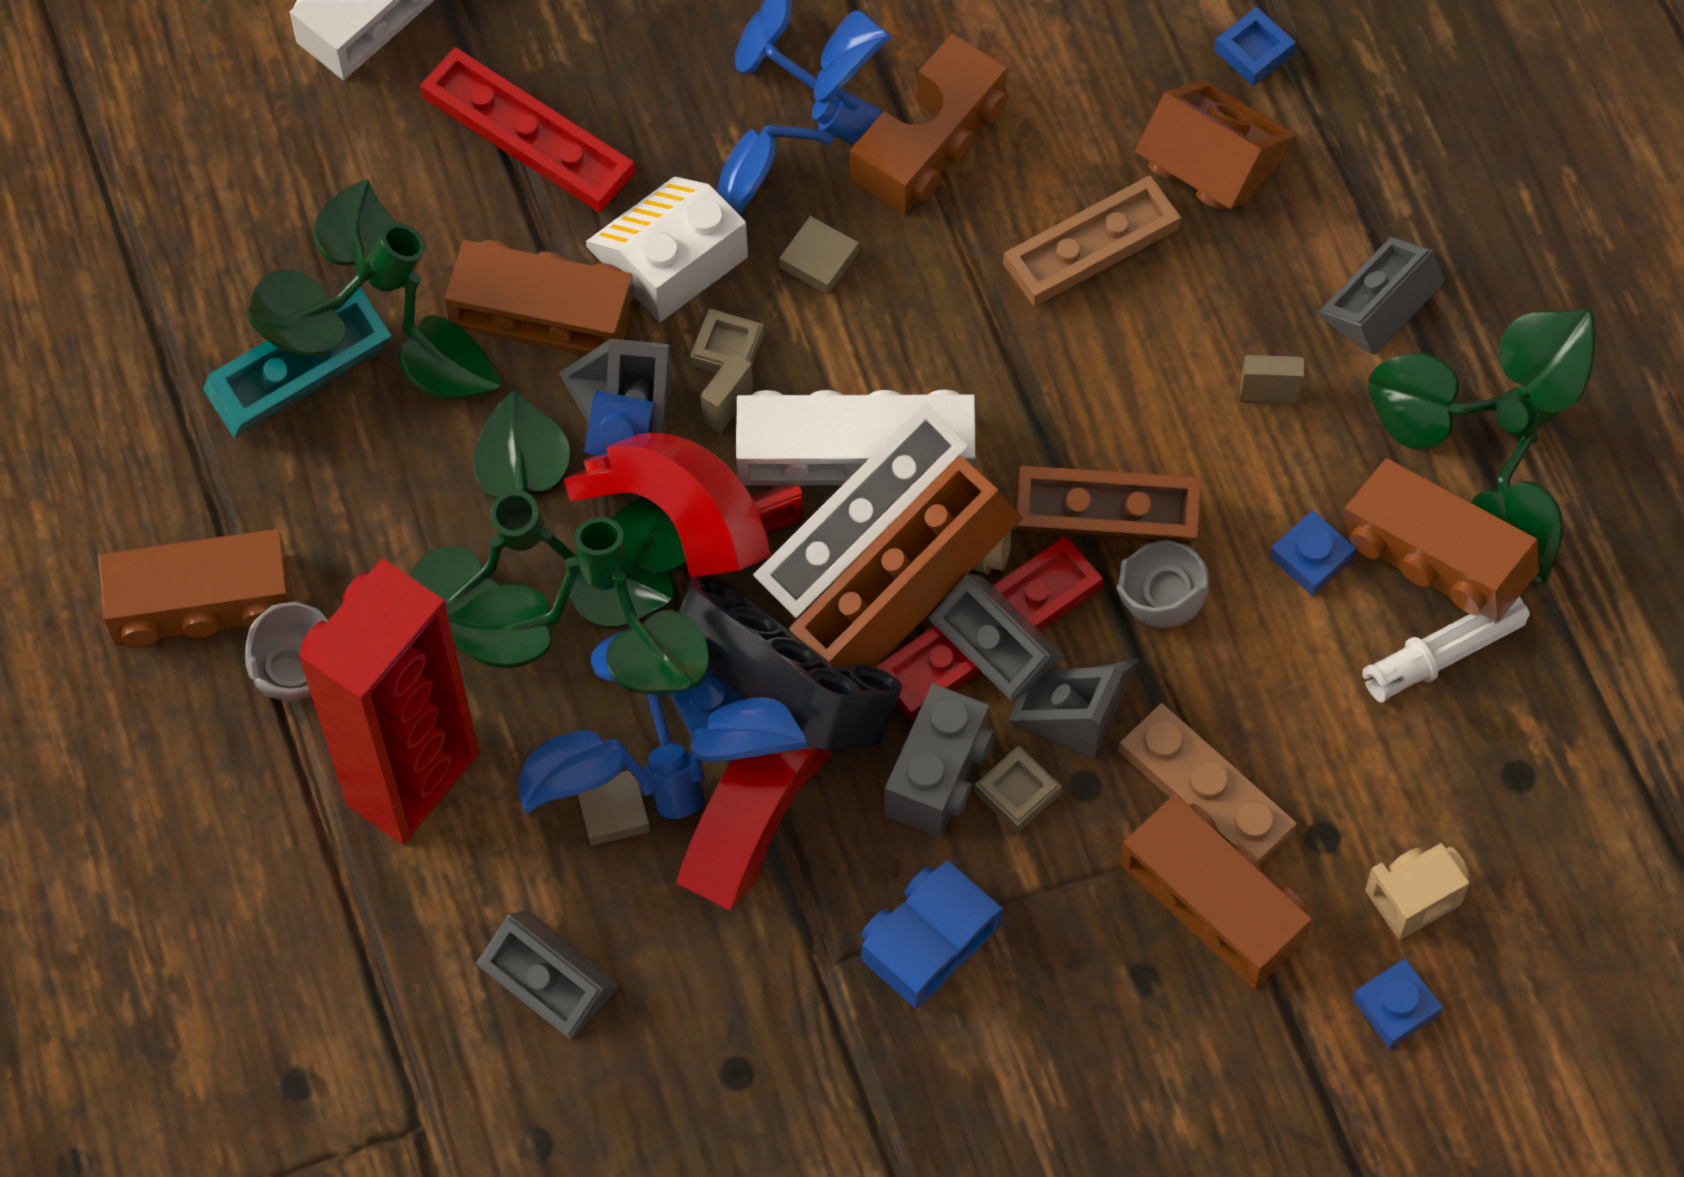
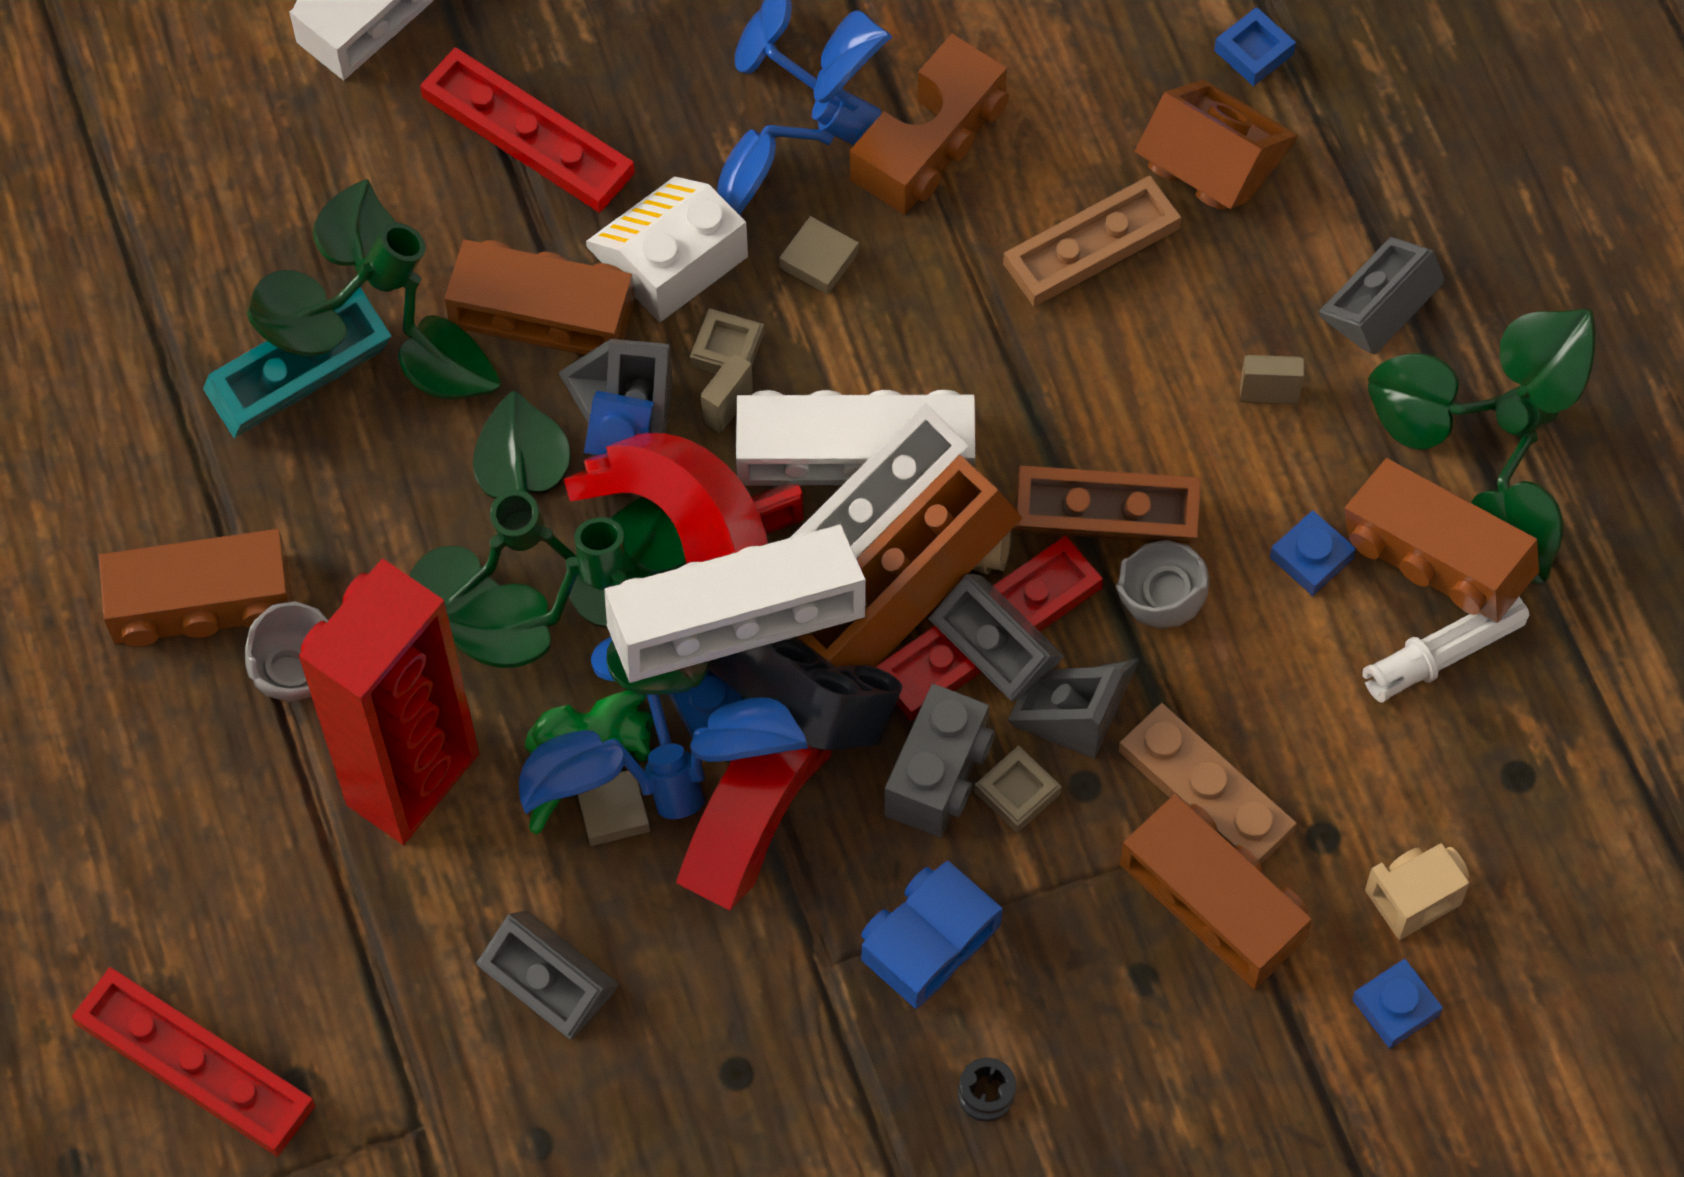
none -> red plate [71,967,316,1157]
none -> green animal [525,690,654,835]
none -> white brick [605,524,866,683]
none -> black bush [957,1057,1016,1122]

